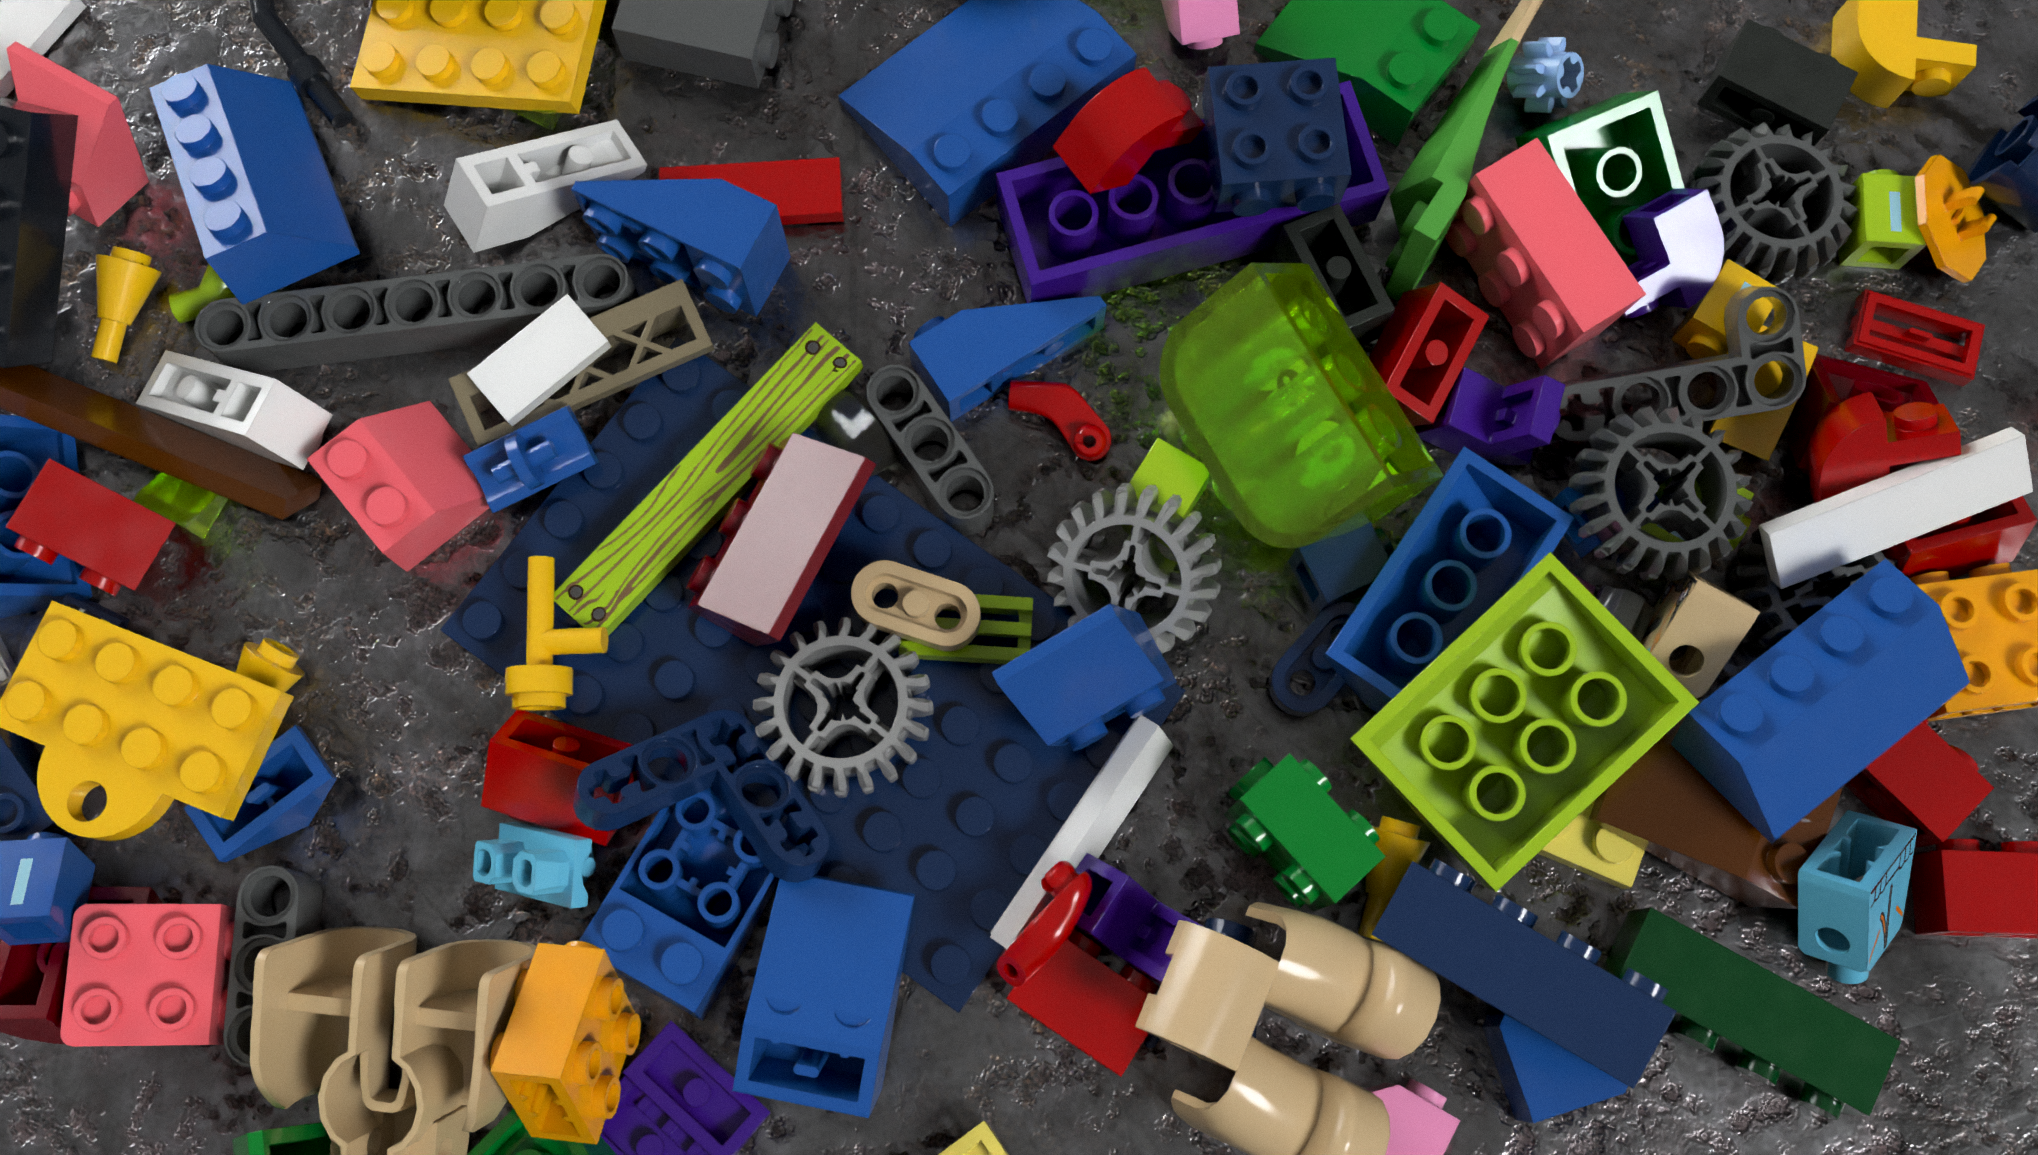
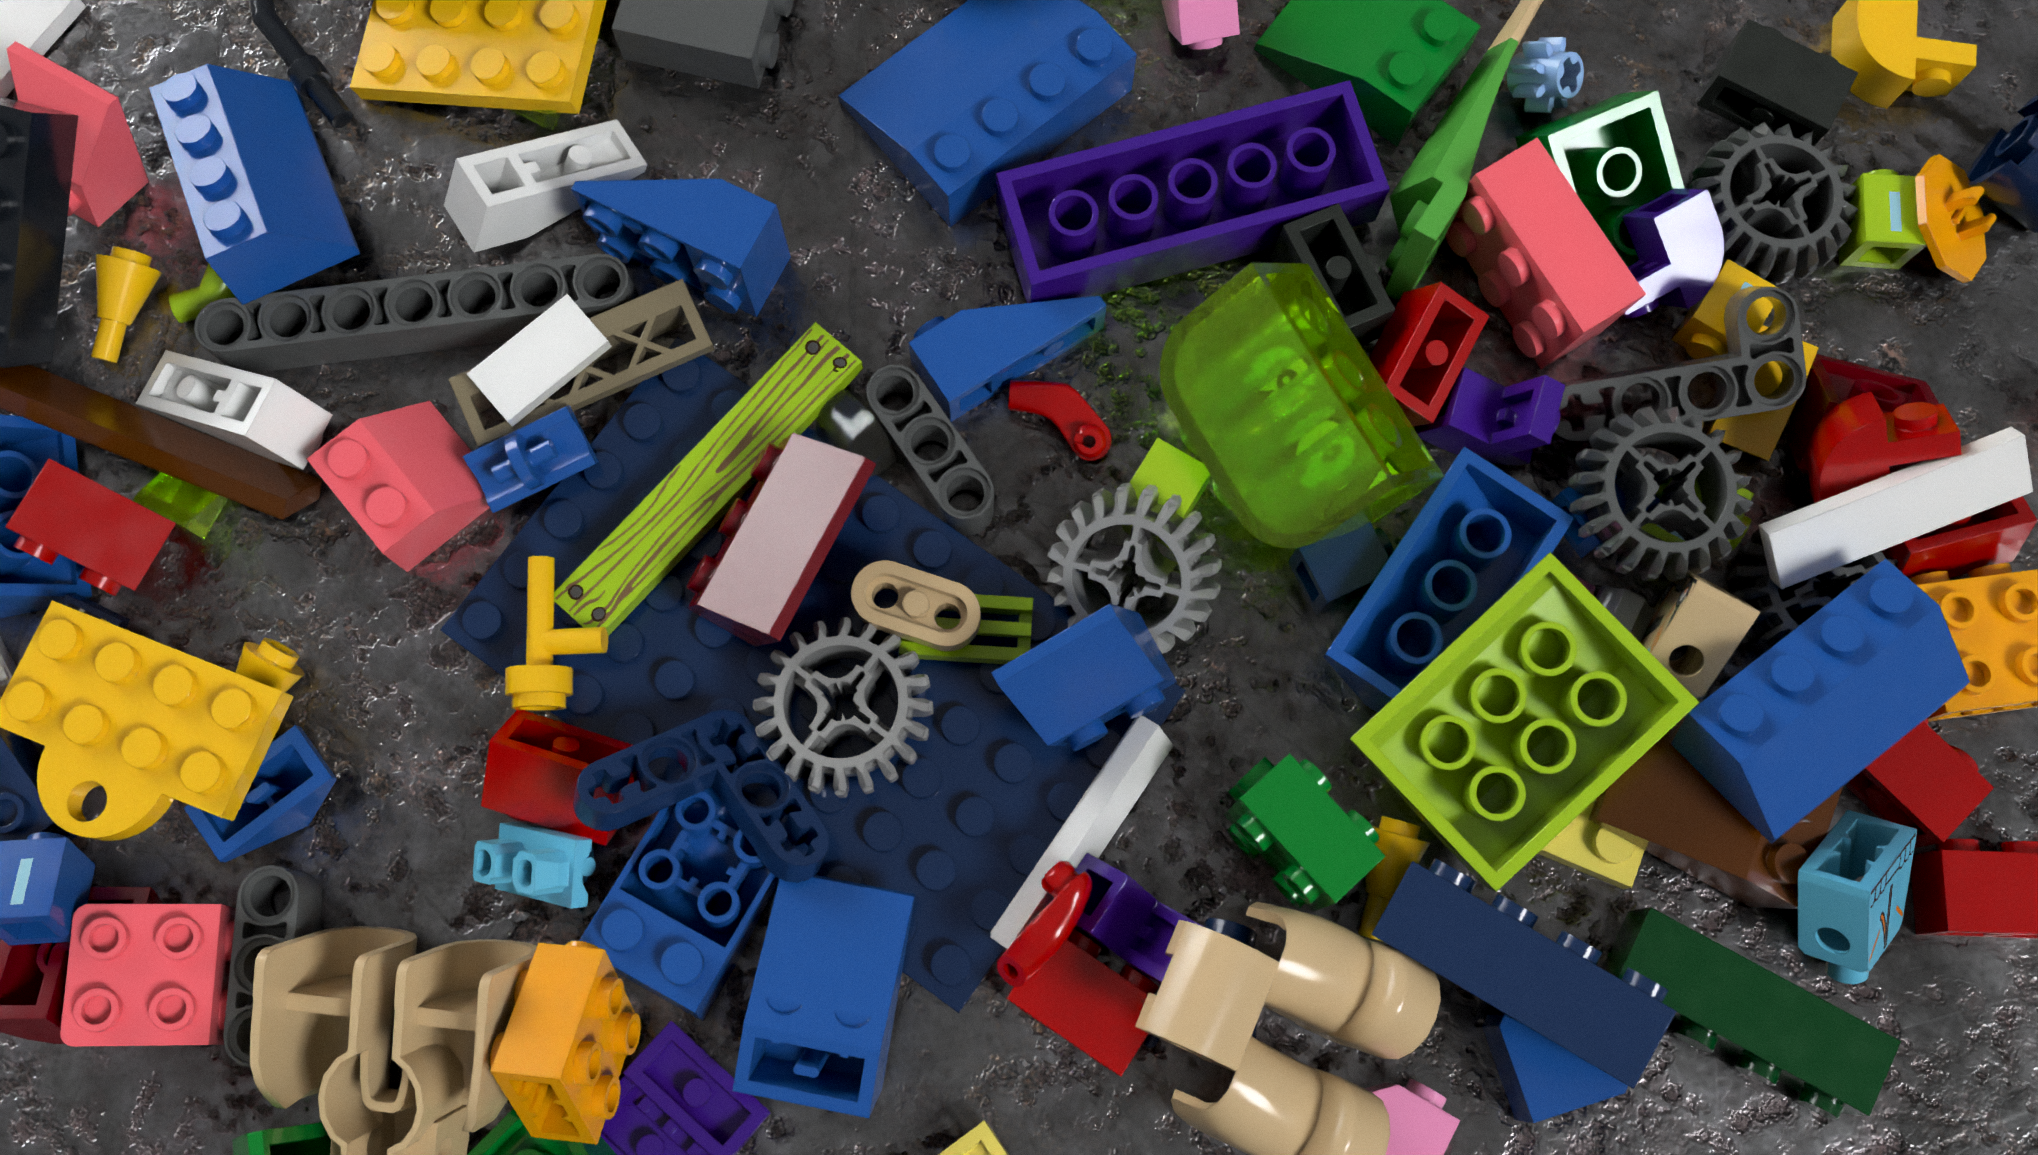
red tile [659,157,844,225] -> none
red brick [1052,67,1205,194] -> none
dark blue brick [1201,58,1352,217] -> none
dark blue plate [1269,602,1357,717] -> none
red tile [1844,289,1985,387] -> none

